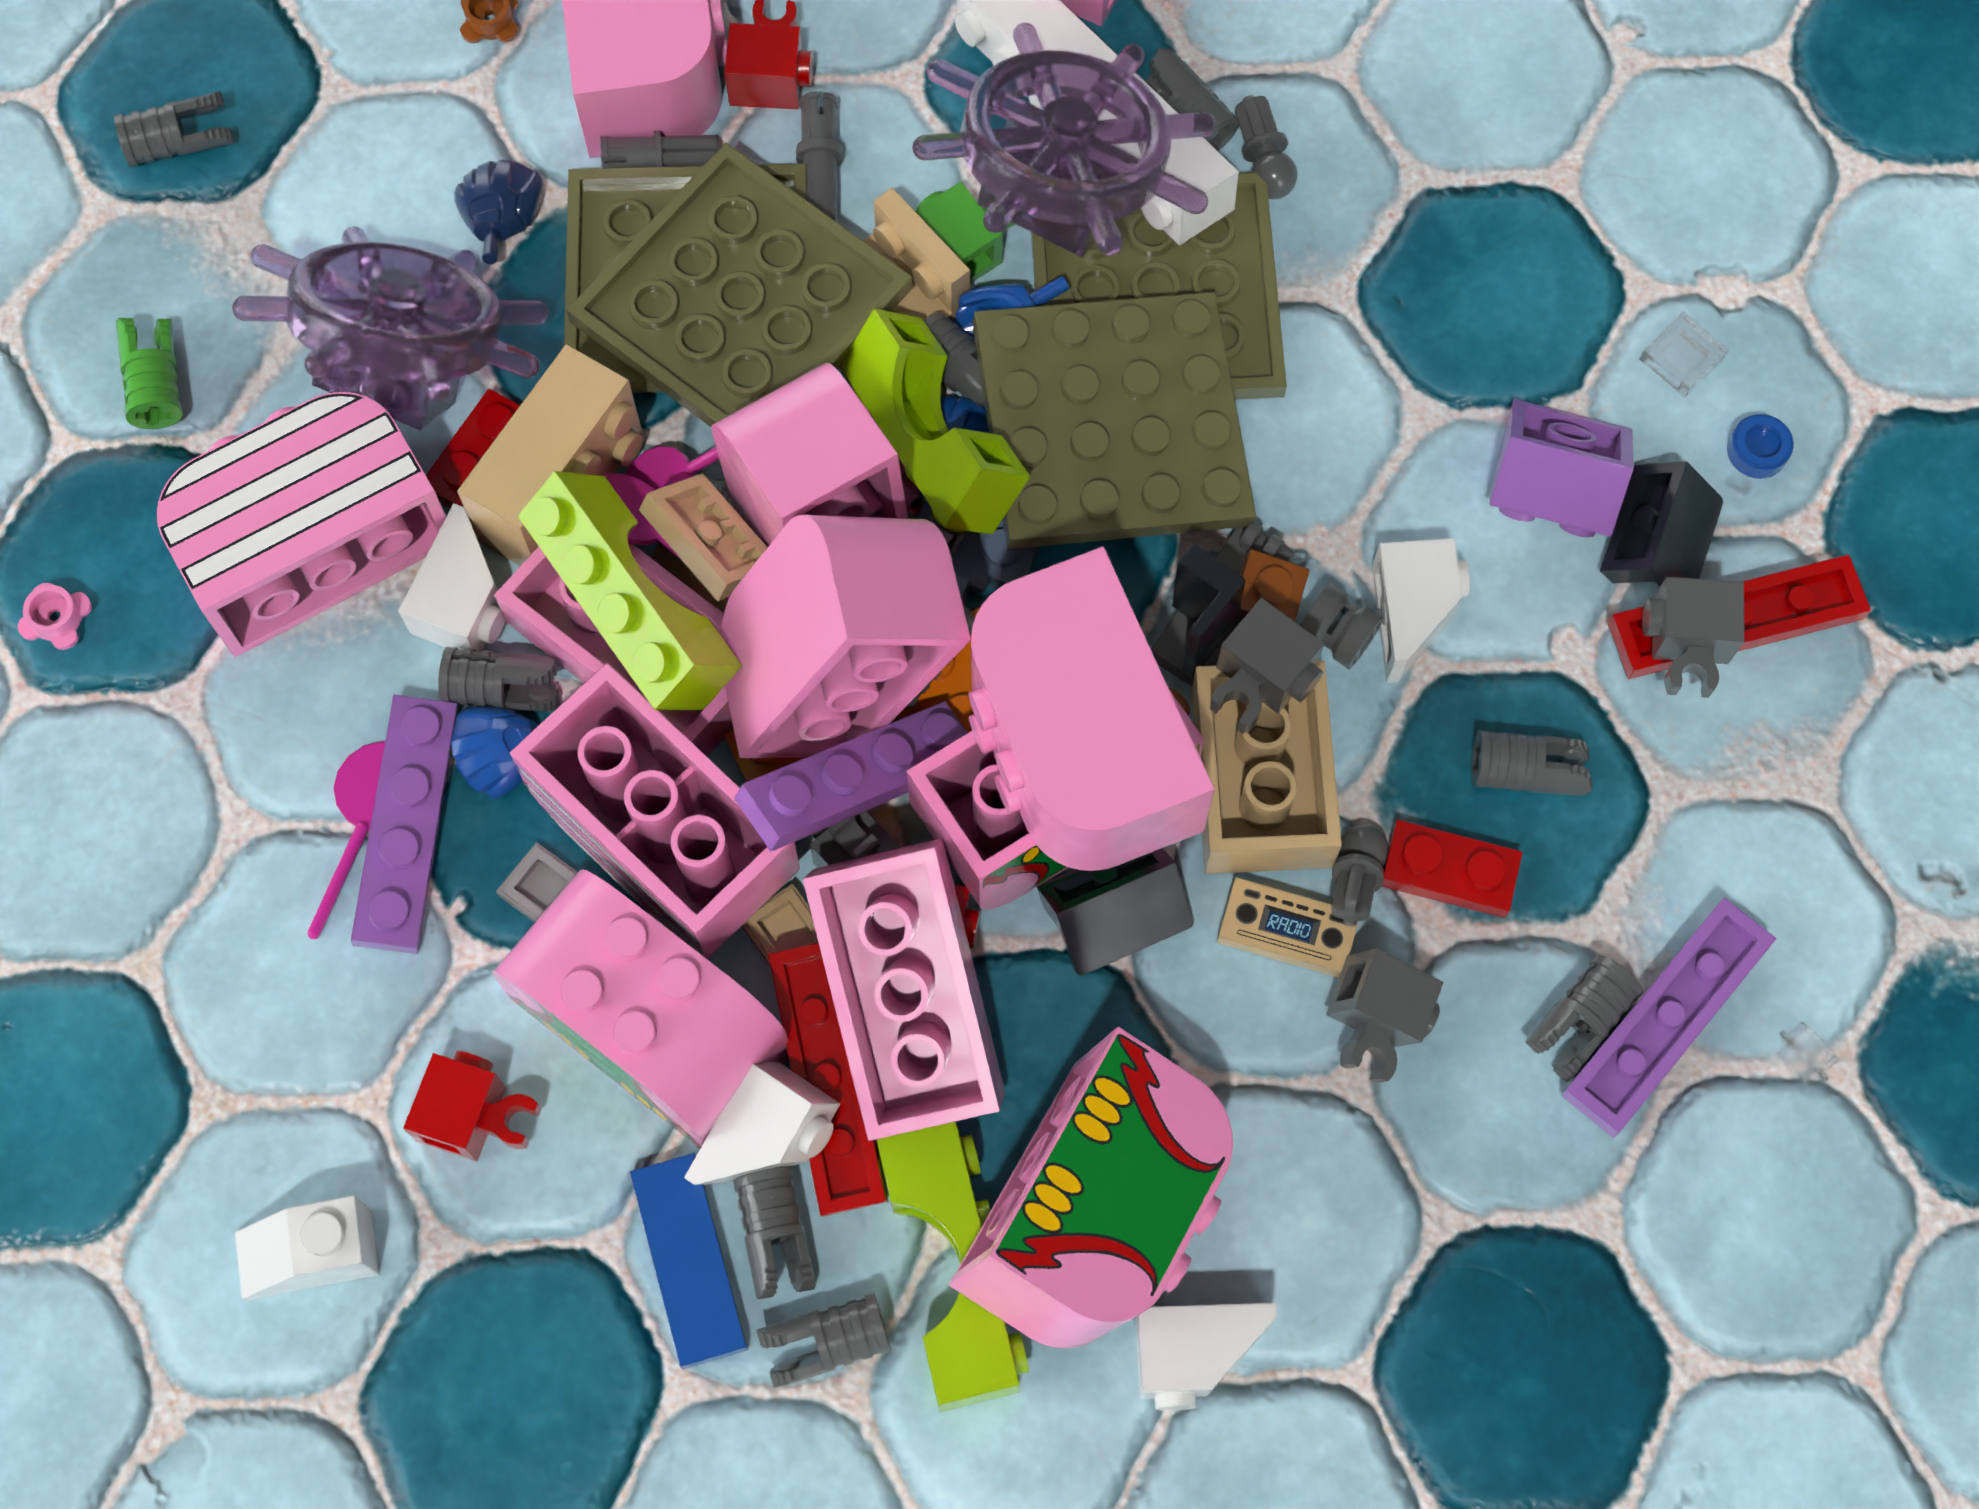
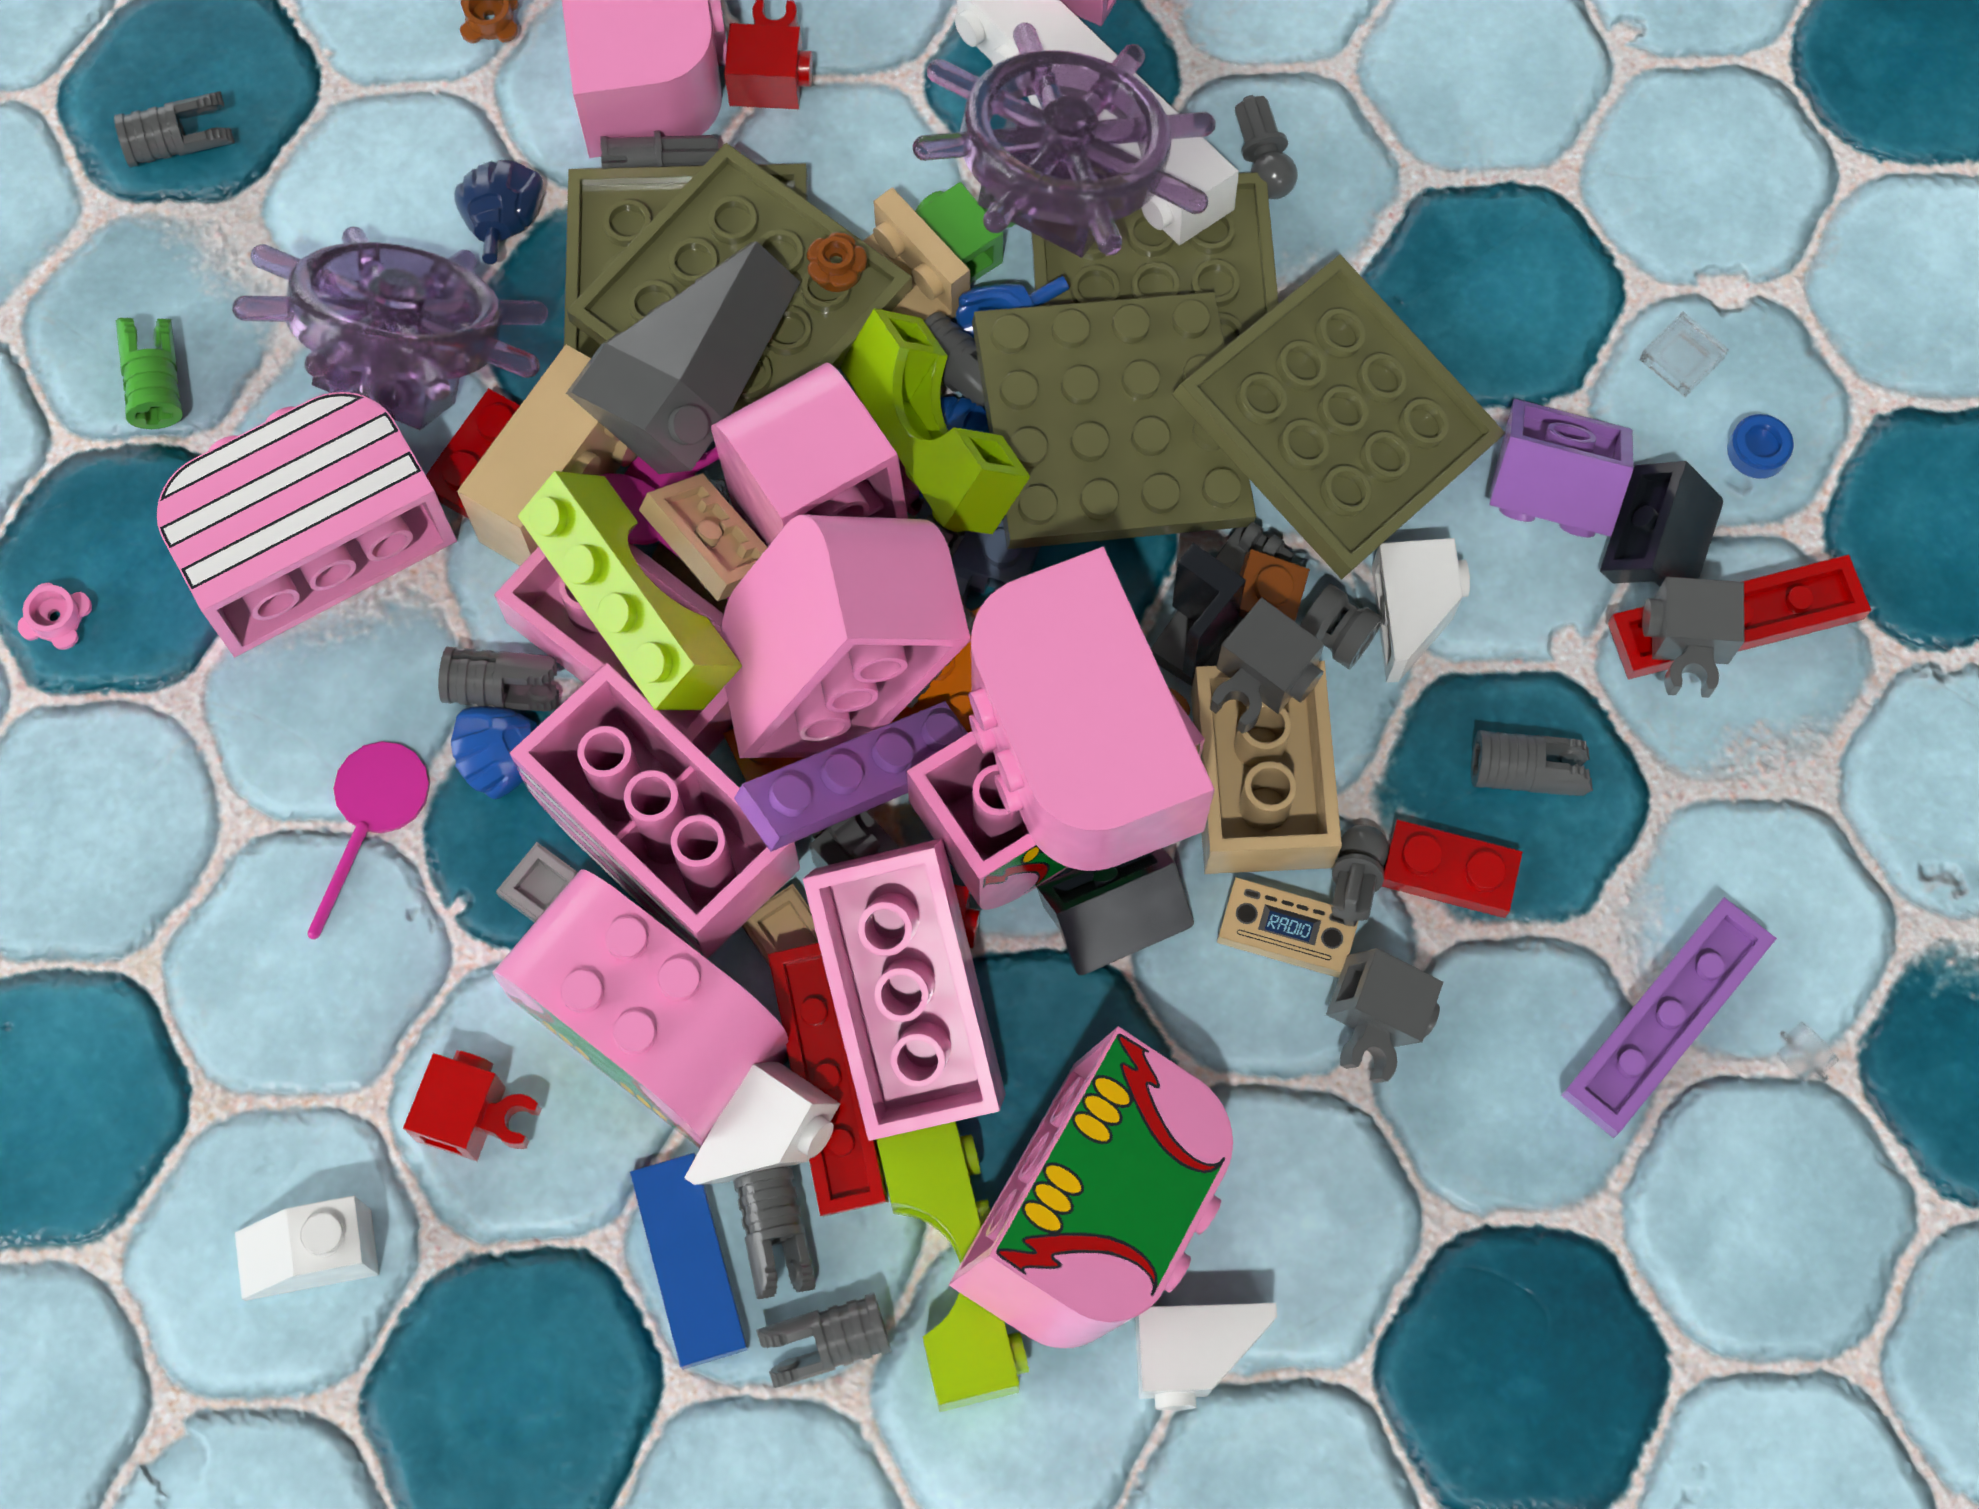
medium lavender plate [351,694,458,954] -> none
white slope [398,503,505,651] -> none
dark grey pin [796,91,843,223] -> none
dark grey hinge [1145,48,1240,151] -> none
dark grey hinge [1525,955,1643,1083] -> none
none -> dark grey wedge [566,241,800,474]
none -> dark orange plate [806,232,867,292]
none -> olive plate [1172,254,1505,580]

